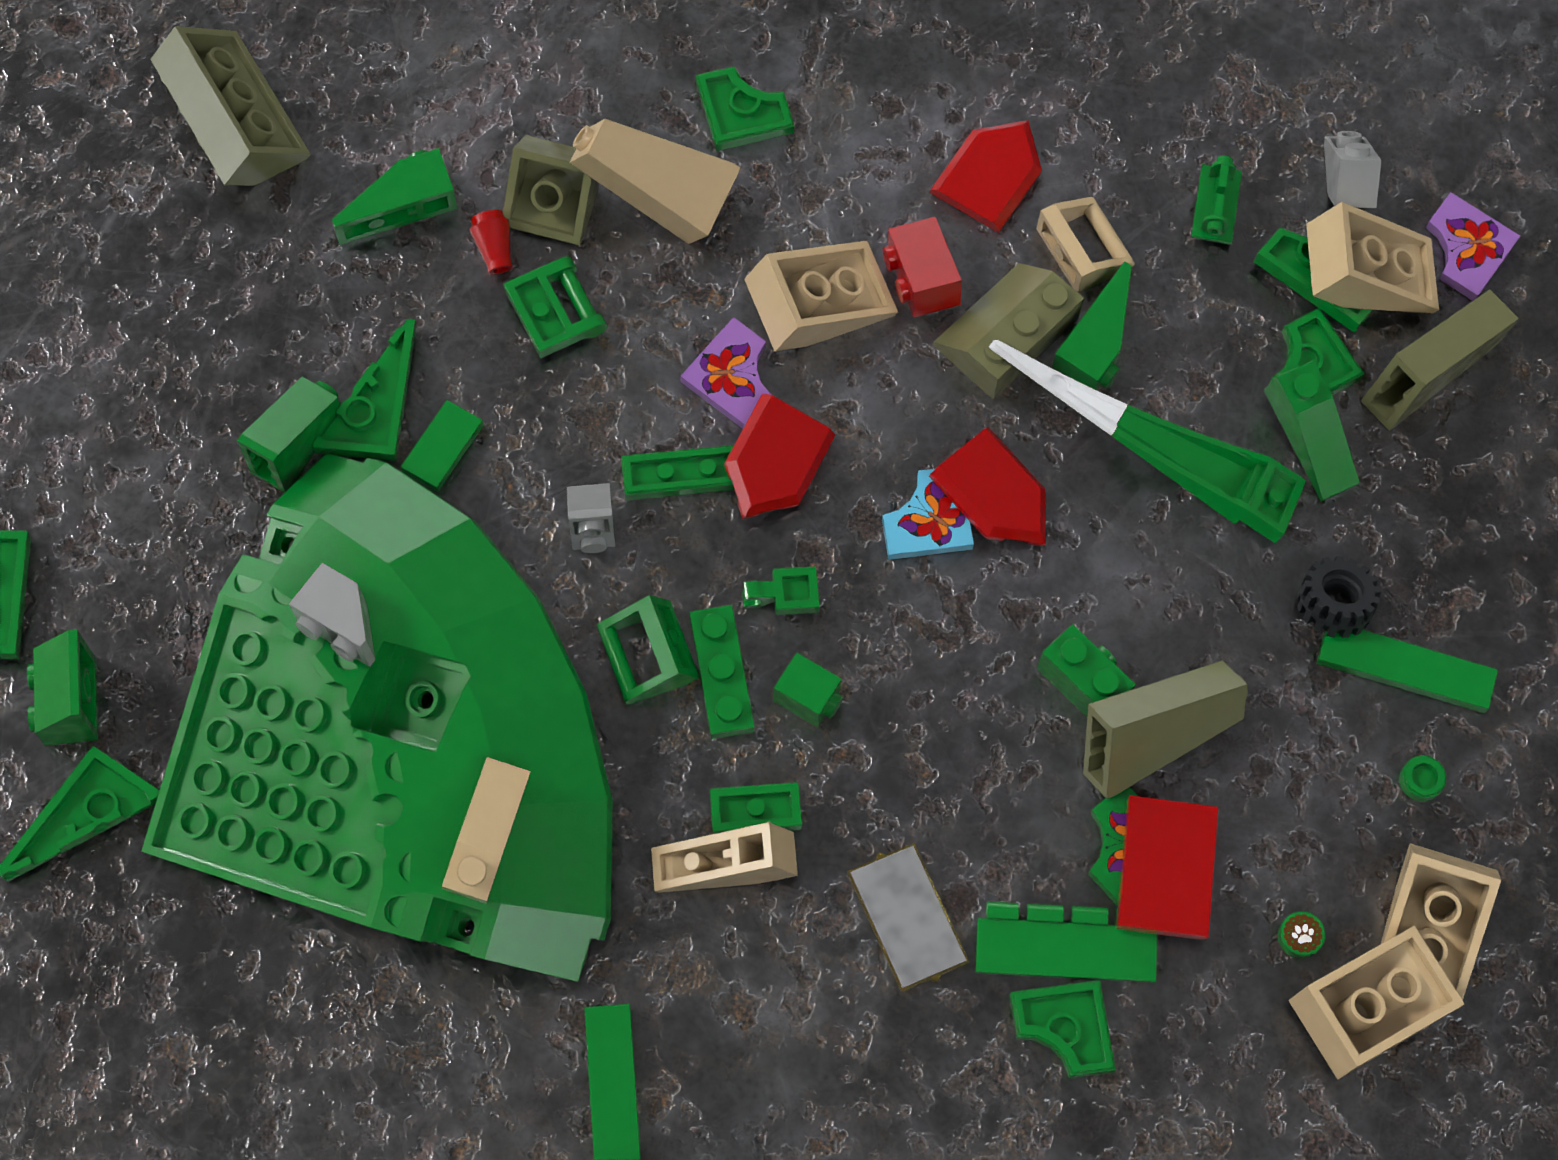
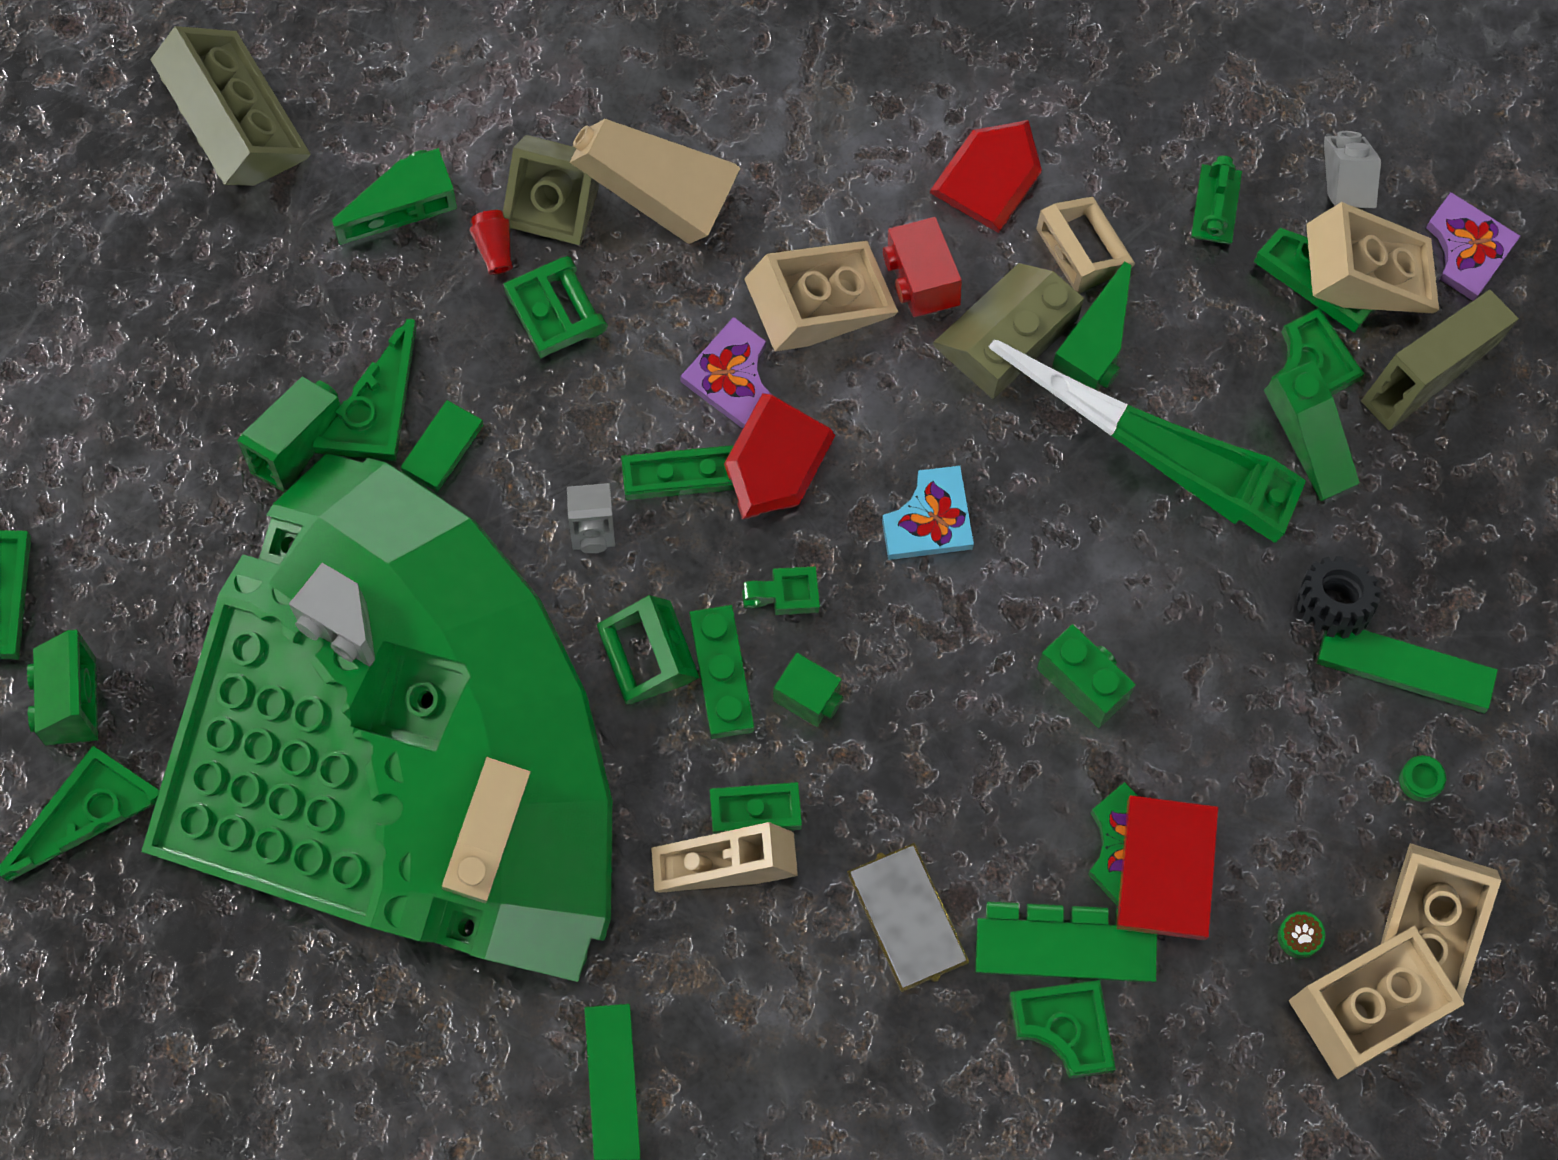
green tile [695,66,795,151] -> none
red tile [929,427,1046,546] -> none
olive slope [1083,660,1248,799] -> none

